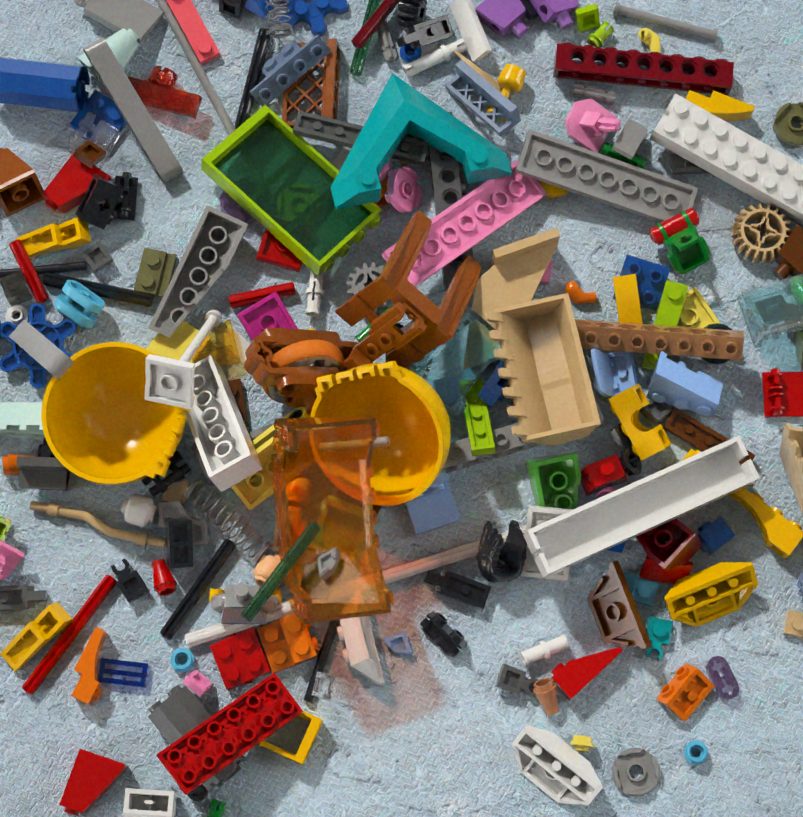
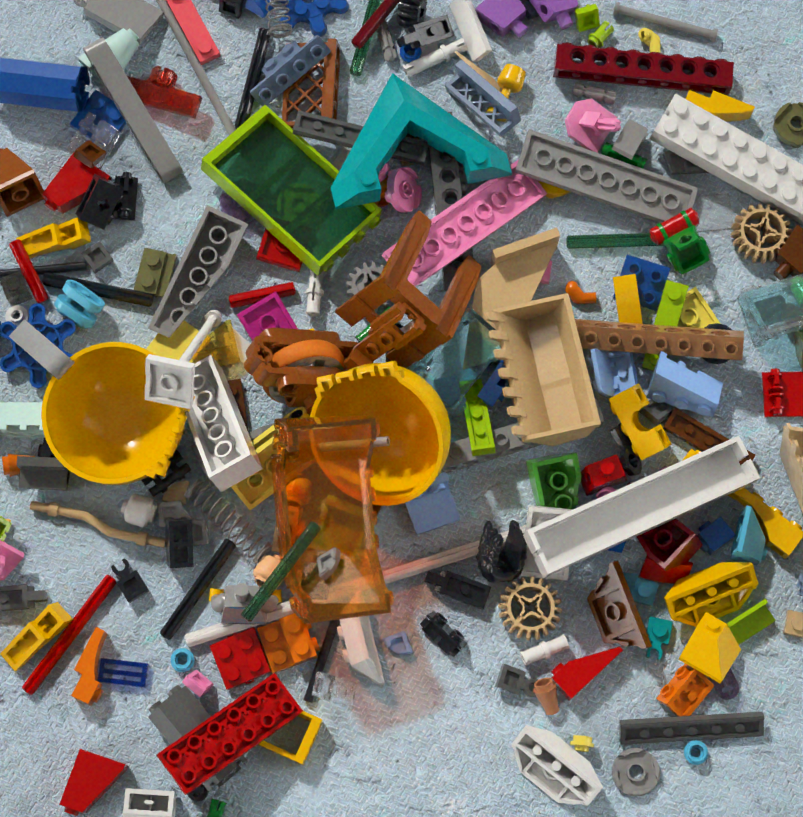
red cone [151,559,177,596] -> none
none -> tan gear [498,576,562,641]
none -> clear green axle [566,233,664,249]
none -> dark grey tile [619,711,764,745]
none -> yellow slope [678,612,741,684]
none -> lime panel [727,598,776,645]
none -> medium azure slope [729,505,768,566]

